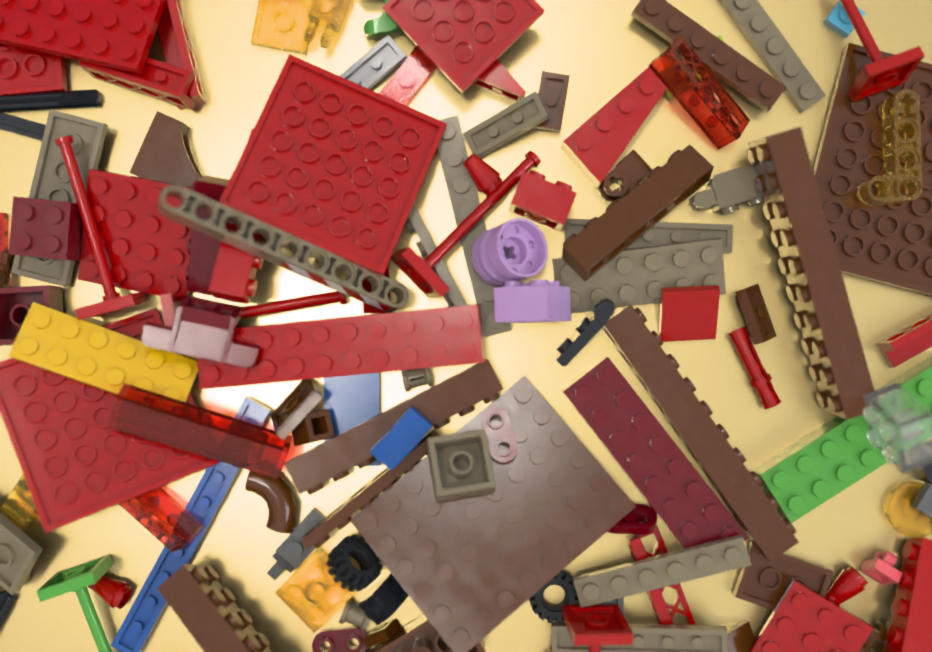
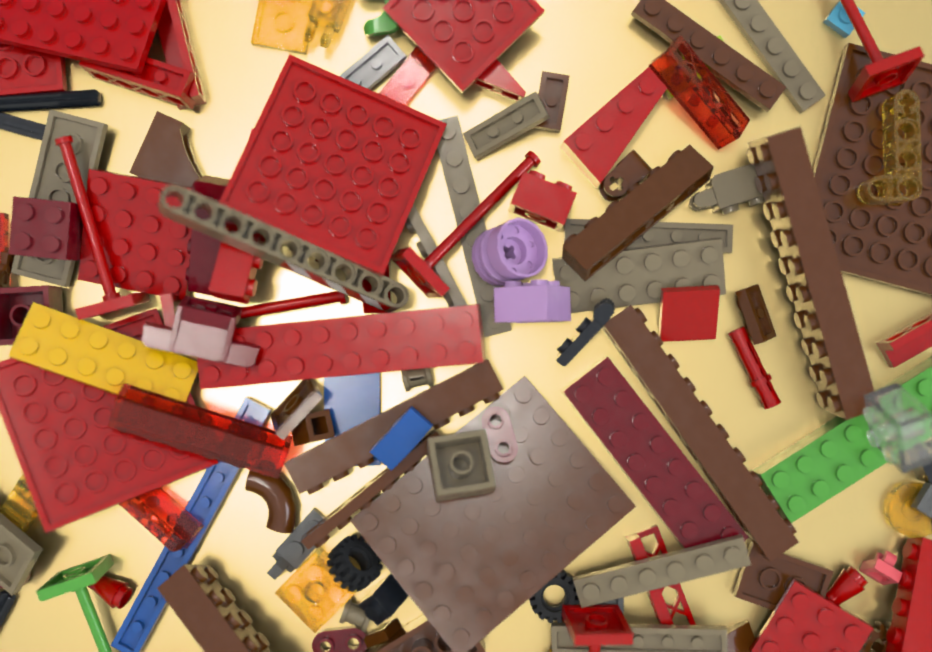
red cone [462,153,503,195] -> none
dark red plate [607,504,657,535] -> none

